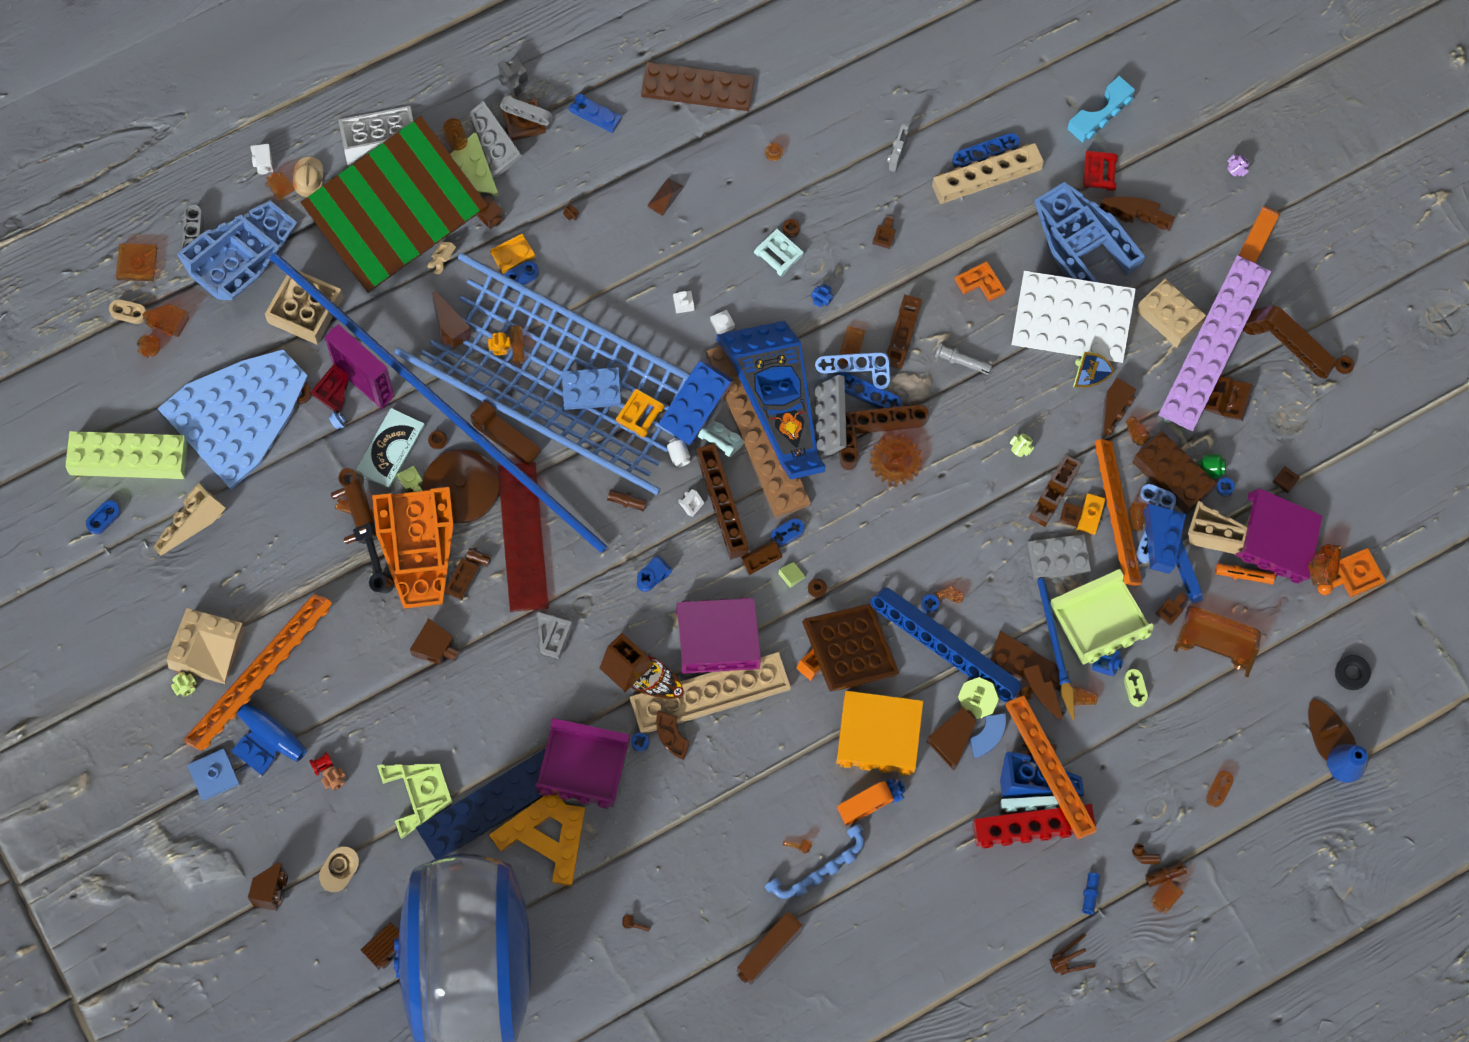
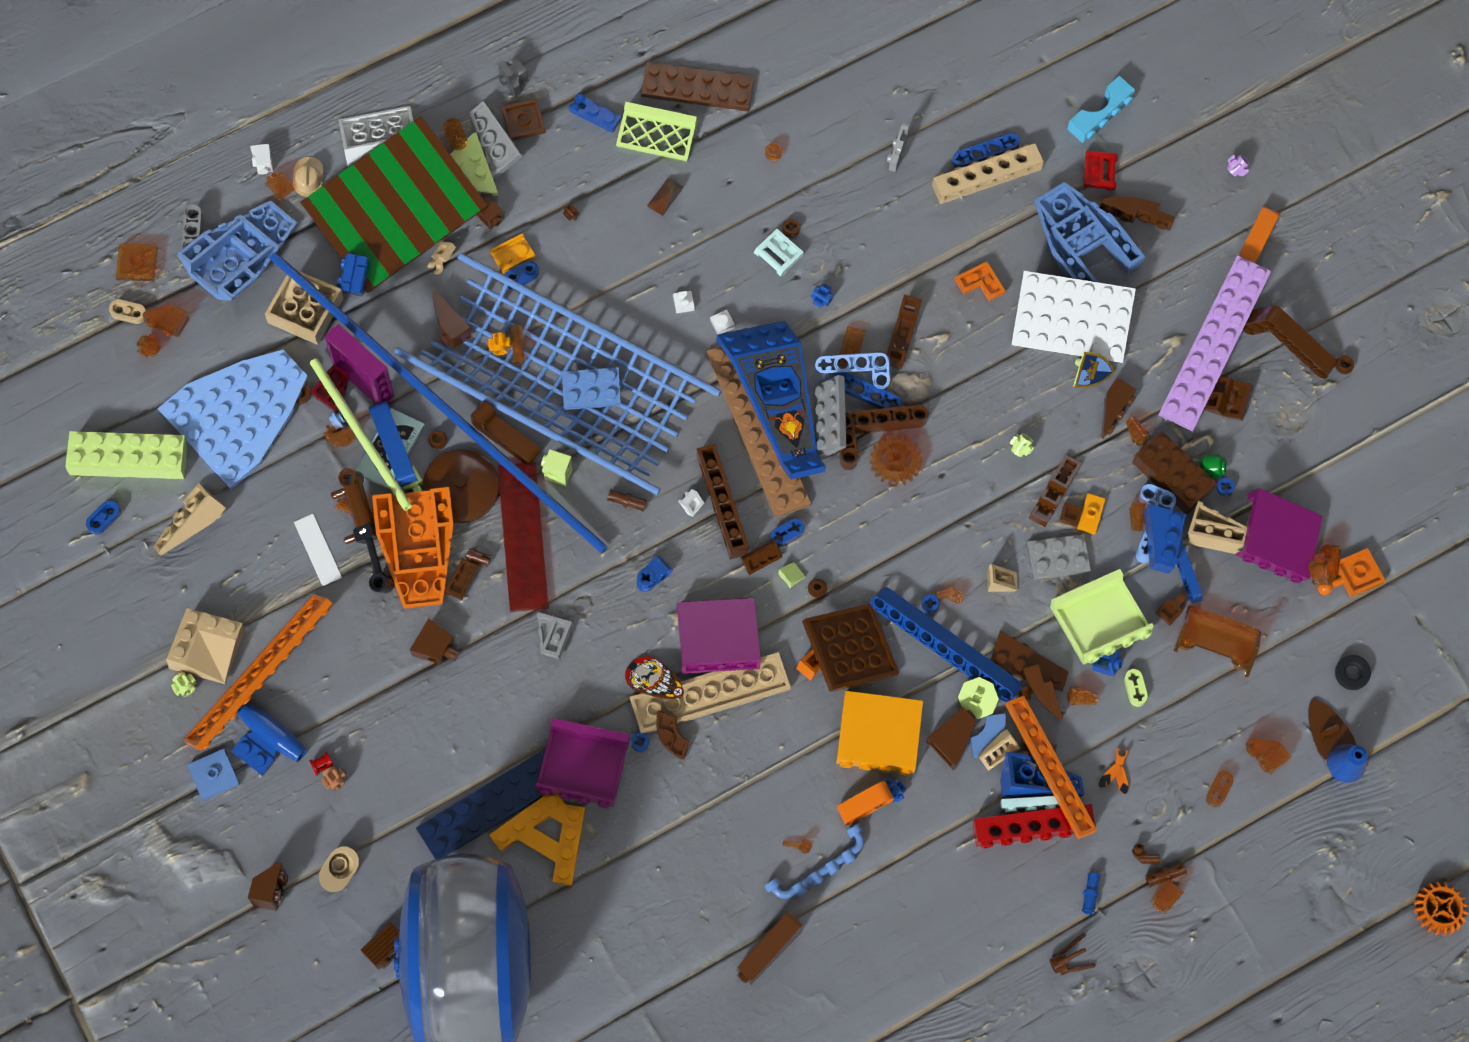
yellowish green wing [377,764,452,839] -> none
light grey beam [500,96,552,126] -> none
reddish brown slope [600,633,653,692] -> none
light orange plate [616,389,665,438] -> none
reddish brown hand [622,915,650,932] -> none
blue brick [659,360,735,445] -> none
white brick [667,438,690,467] -> none
light aqua plate [698,421,744,457] -> none
reddish brown plate [873,215,896,249] -> none
light grey pin [935,342,992,375] -> none
blue piece [1037,578,1075,720] -> none
orange plate [1094,439,1143,586] -> none
tan brick [1137,279,1206,348] -> none
orange pin [1215,563,1275,585] -> none
reddish brown plate [1273,466,1300,493] -> none
none -> white sticker [294,514,342,586]
none -> yellowish green piece [310,358,412,511]
none -> clear orange bracket [324,425,355,448]
none -> blue brick [337,253,370,296]
none -> blue beam [368,401,418,487]
none -> yellowish green brick [541,449,573,487]
none -> yellowish green fence [616,102,697,161]
none -> tan slope [978,729,1020,771]
none -> tan slope [987,564,1018,592]
none -> orange piece [1099,748,1129,794]
none -> clear orange slope [1245,738,1292,775]
none -> orange gear [1413,881,1469,936]

